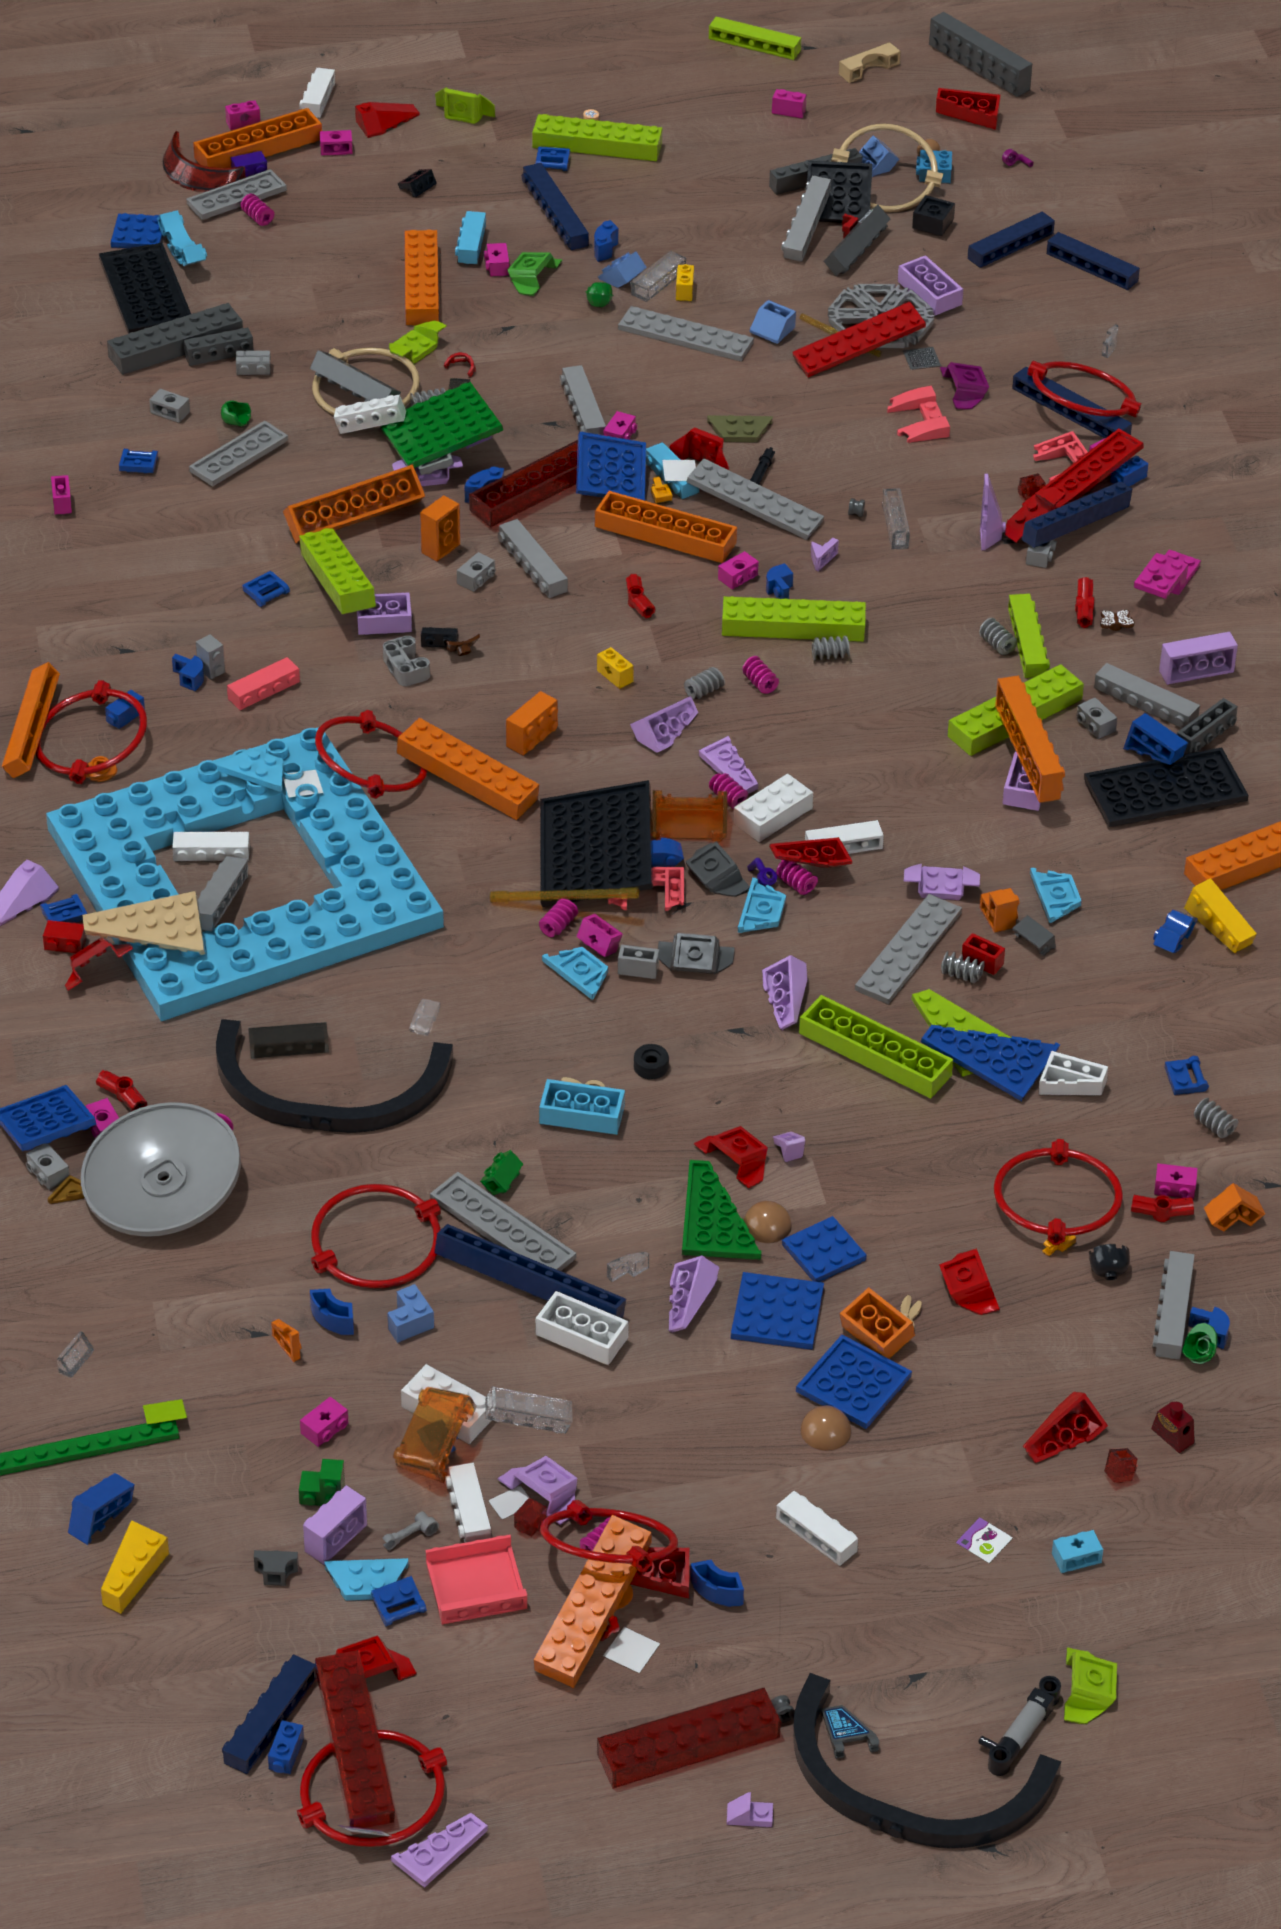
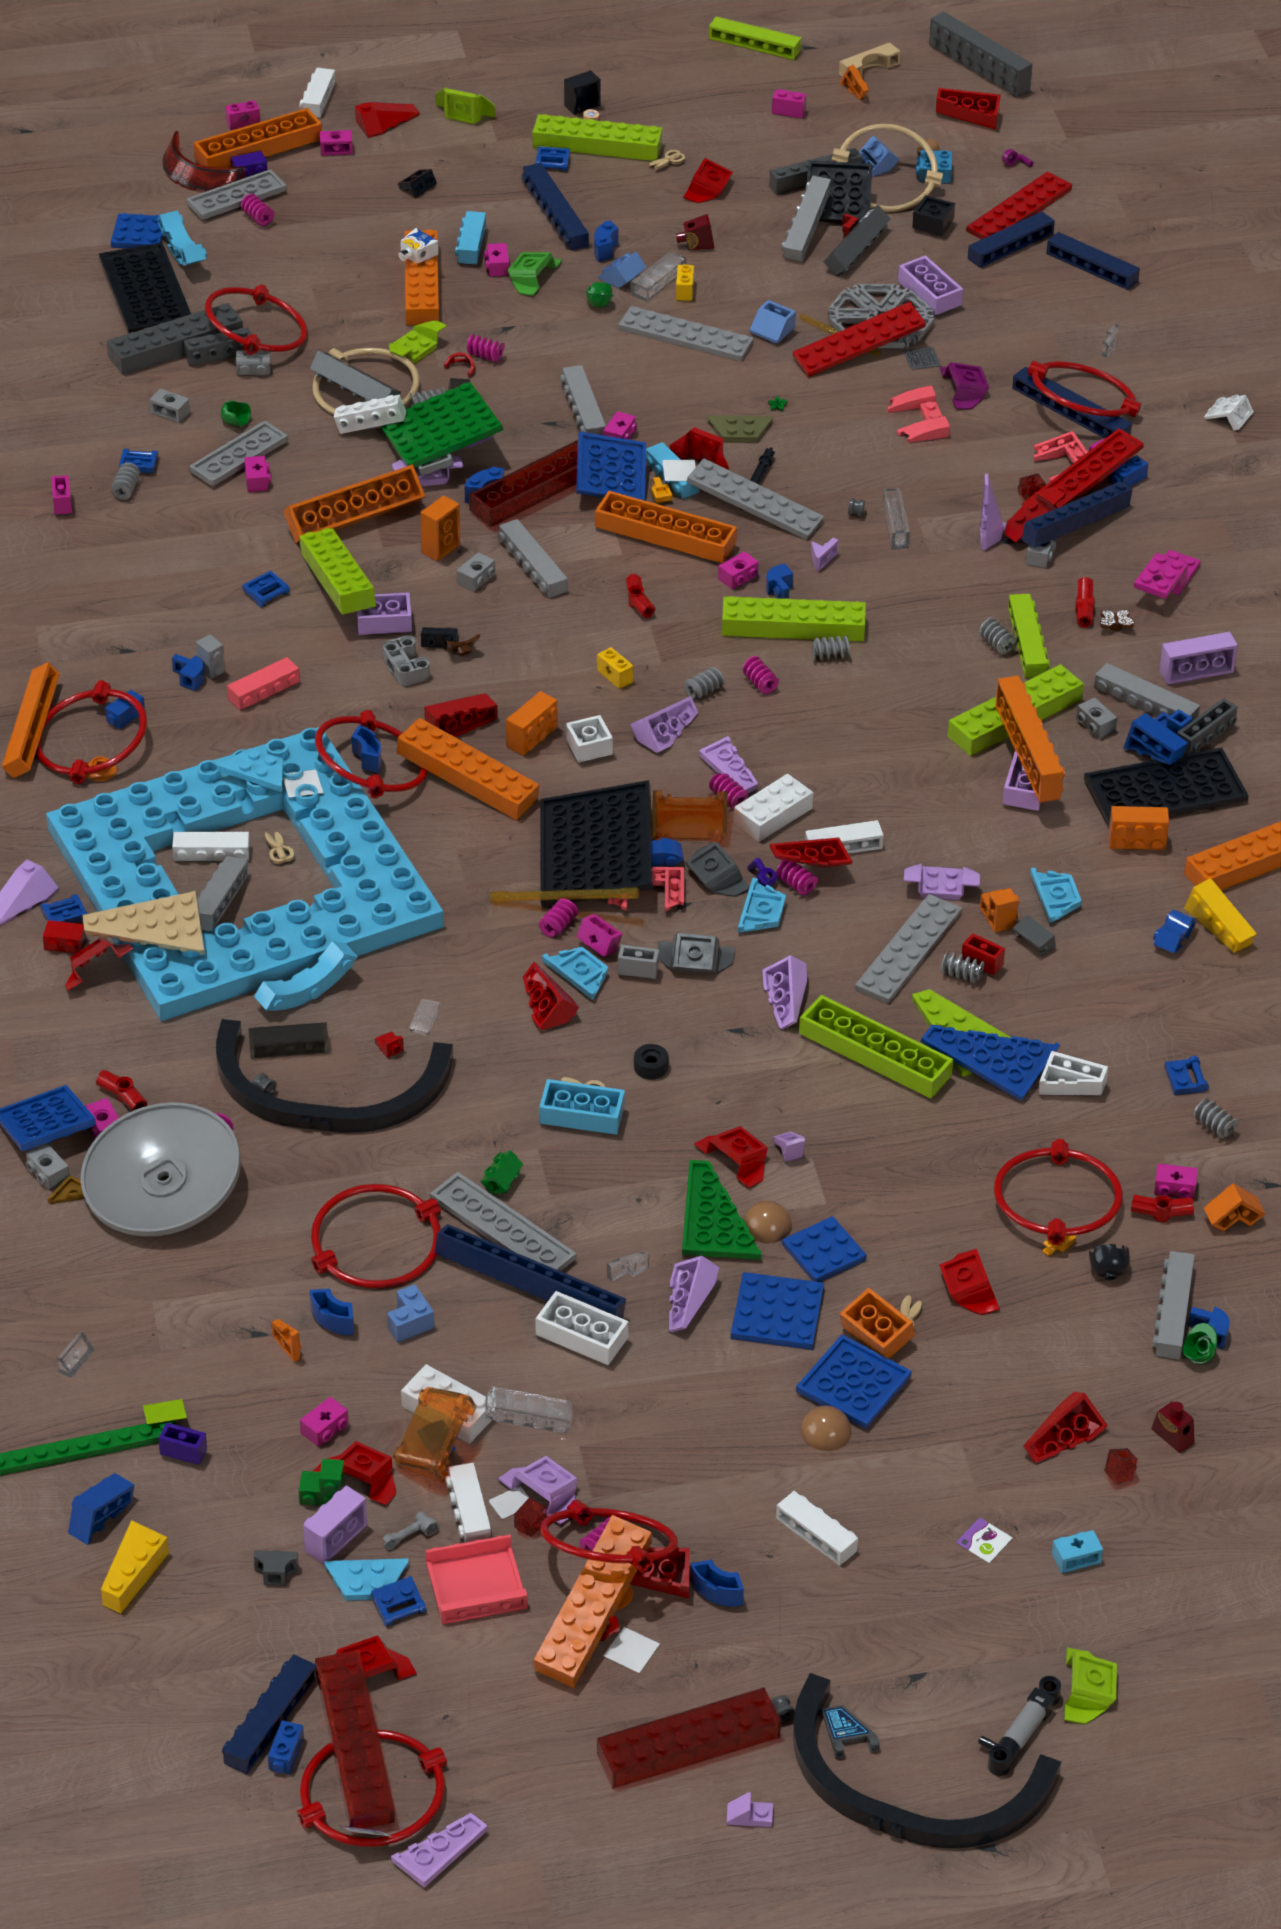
none -> light grey piece [111,463,140,500]
none -> dark purple brick [158,1422,207,1465]
none -> red piece [205,284,308,355]
none -> dark pink brick [244,456,271,492]
none -> dark grey wheel [252,1073,277,1095]
none -> medium azure brick [254,941,358,1011]
none -> tan piece [265,832,294,864]
none -> red piece [313,1441,396,1506]
none -> blue brick [351,725,382,773]
none -> red bracket [375,1031,404,1058]
none -> white torso [398,228,438,263]
none -> red wedge [424,693,498,738]
none -> dark pink piece [467,334,505,362]
none -> red wedge [523,962,579,1030]
none -> black container [564,70,601,115]
none -> white brick [566,715,613,763]
none -> tan piece [649,150,685,169]
none -> dark red torso [675,214,715,250]
none -> red piece [683,158,733,203]
none -> green plant [768,396,788,411]
none -> orange wing [840,64,869,100]
none -> red plate [966,171,1072,239]
none -> orange brick [1108,806,1169,850]
none -> blue brick [1155,709,1193,735]
none -> white bracket [1204,395,1254,431]

